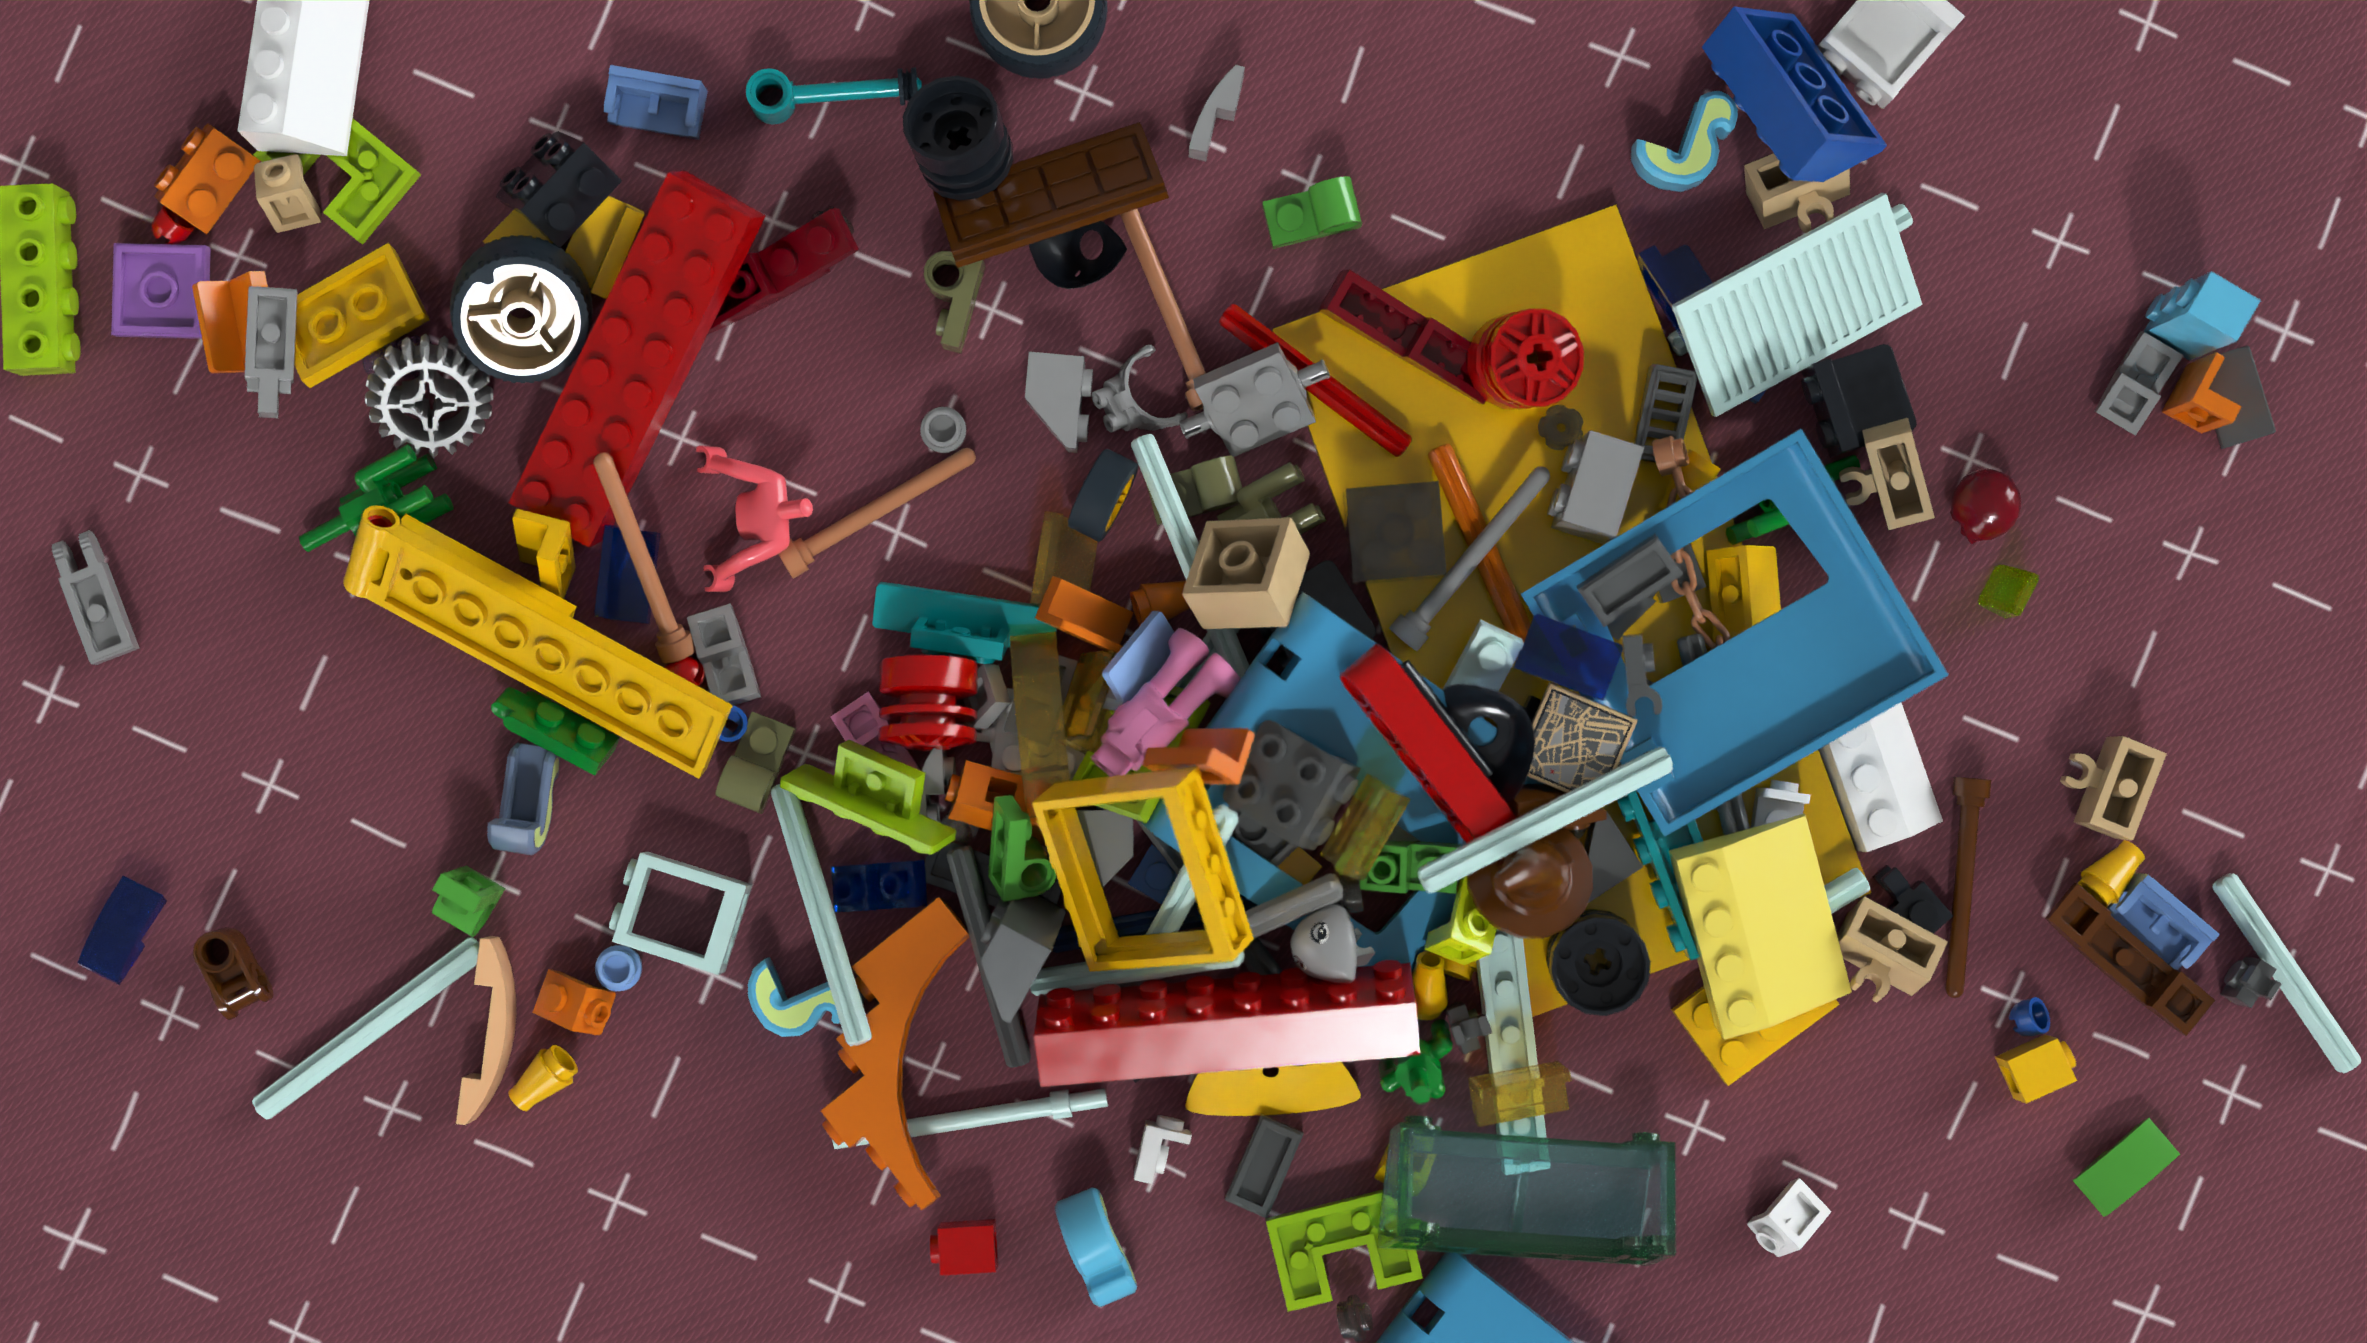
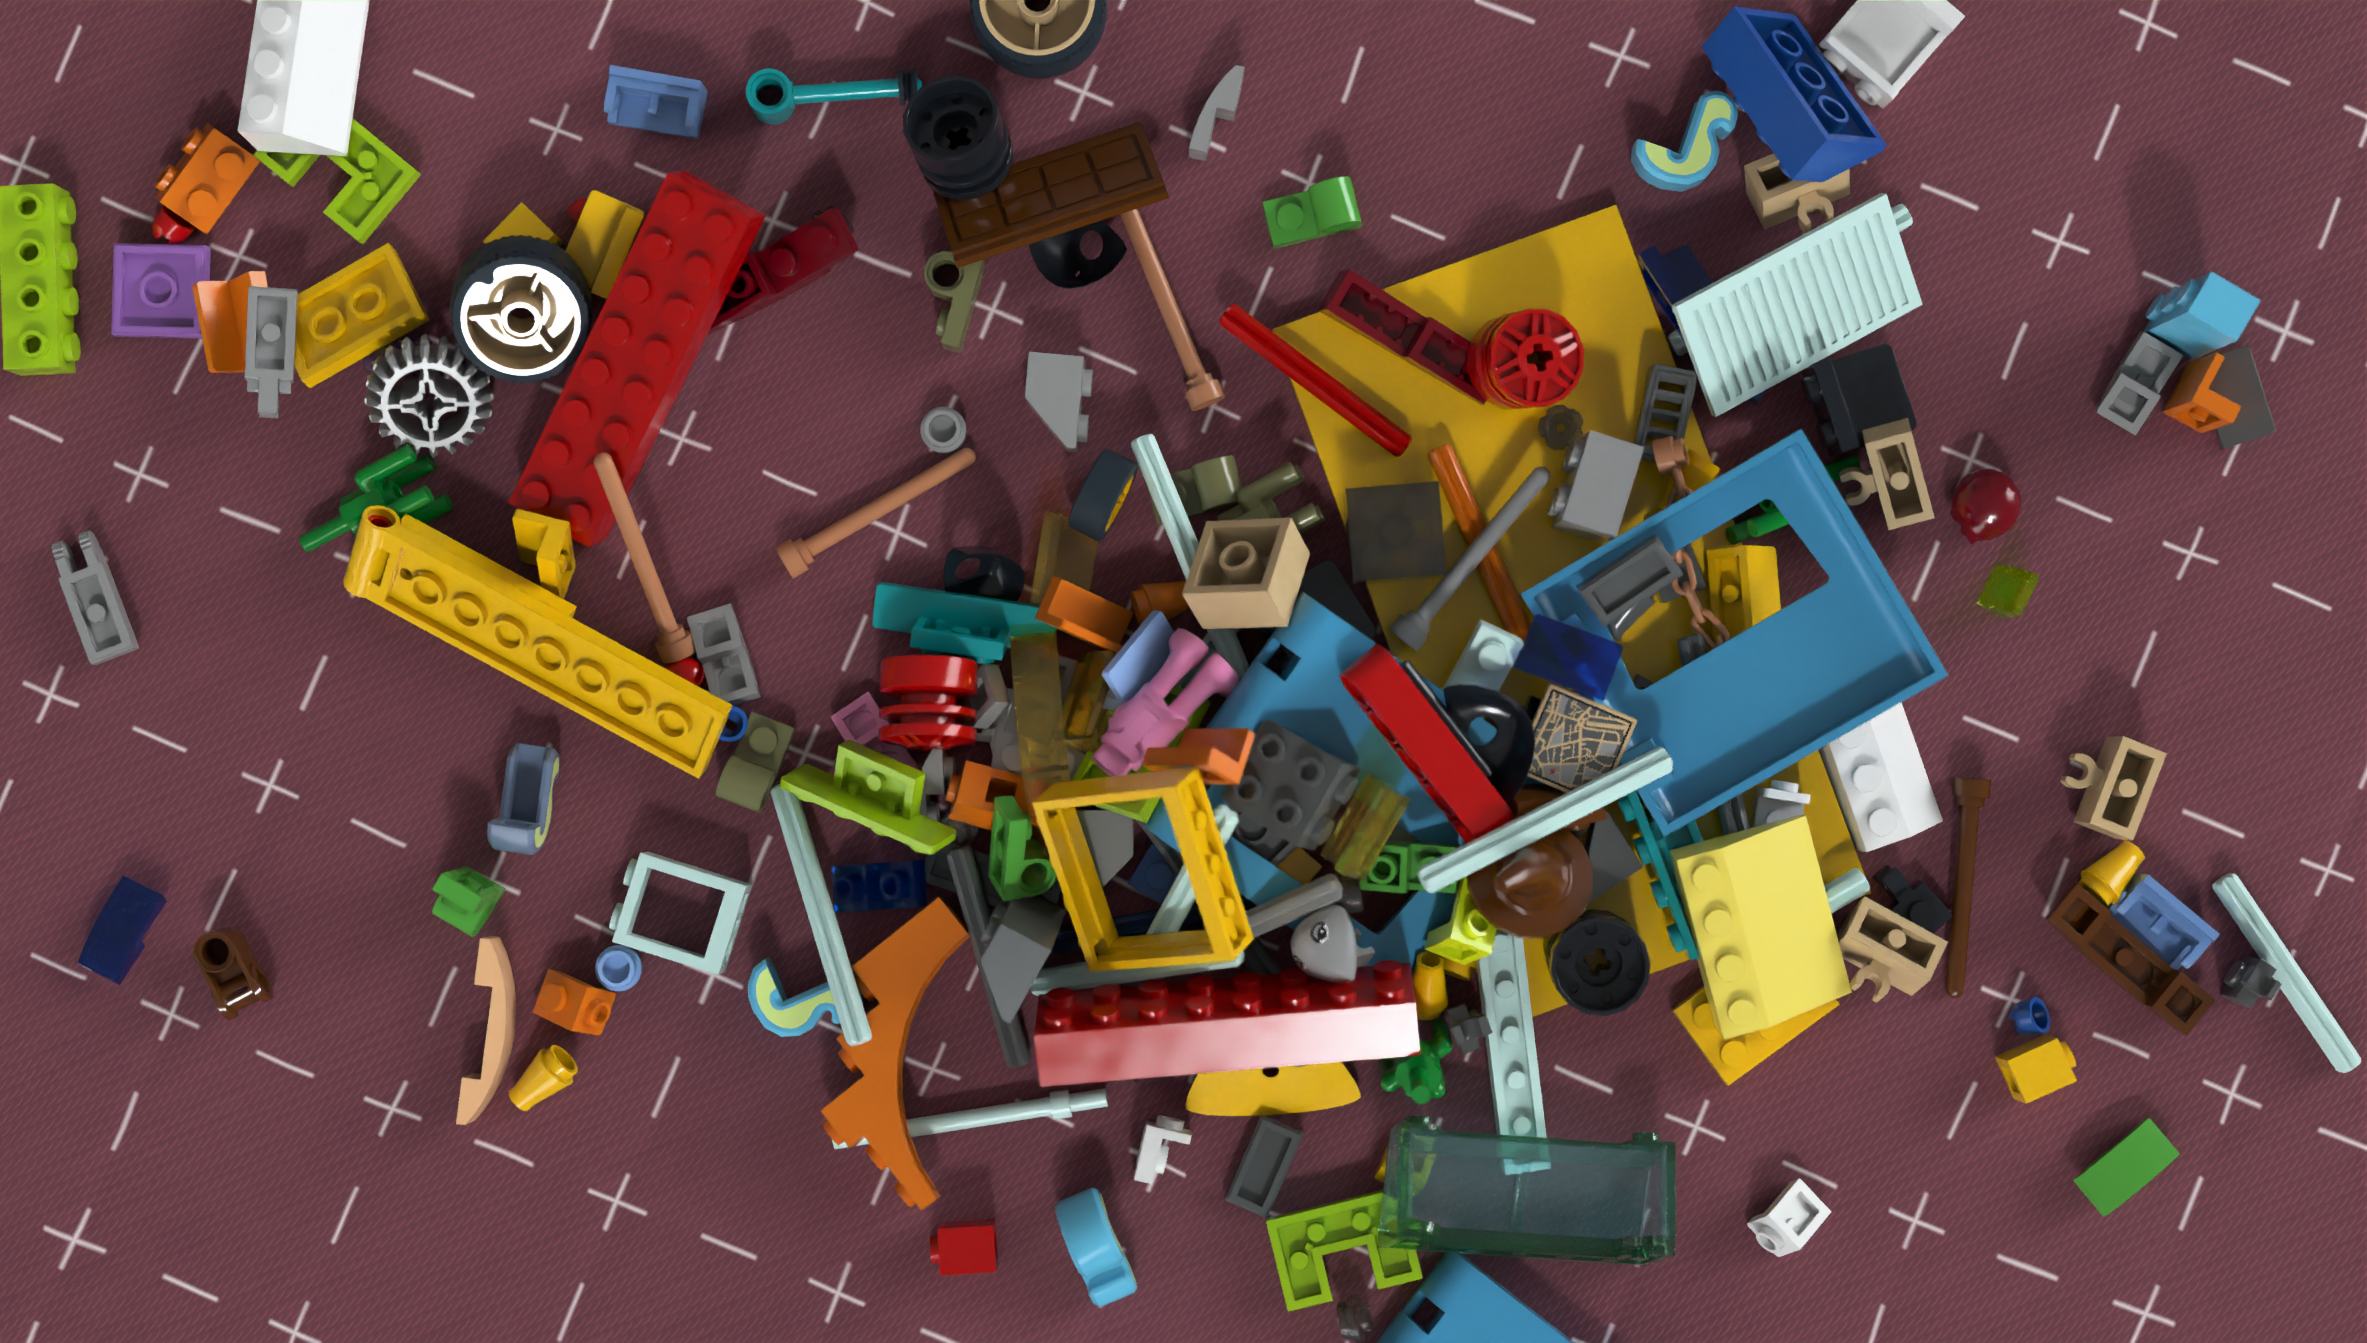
light aqua axle [252,937,479,1120] -> none
tan bracket [254,154,321,233] -> none
green hinge [491,687,620,776] -> none
black bracket [496,131,622,248] -> none
clear blue panel [594,525,660,624] -> none
coral piece [696,446,813,592] -> none
light grey helmet [1092,345,1188,432] -> none
light grey plate [1179,342,1331,457] -> none
clear yellow panel [1468,1061,1571,1127] -> none
dark grey plate [1622,634,1662,717] -> none
none -> black piece [943,546,1025,602]

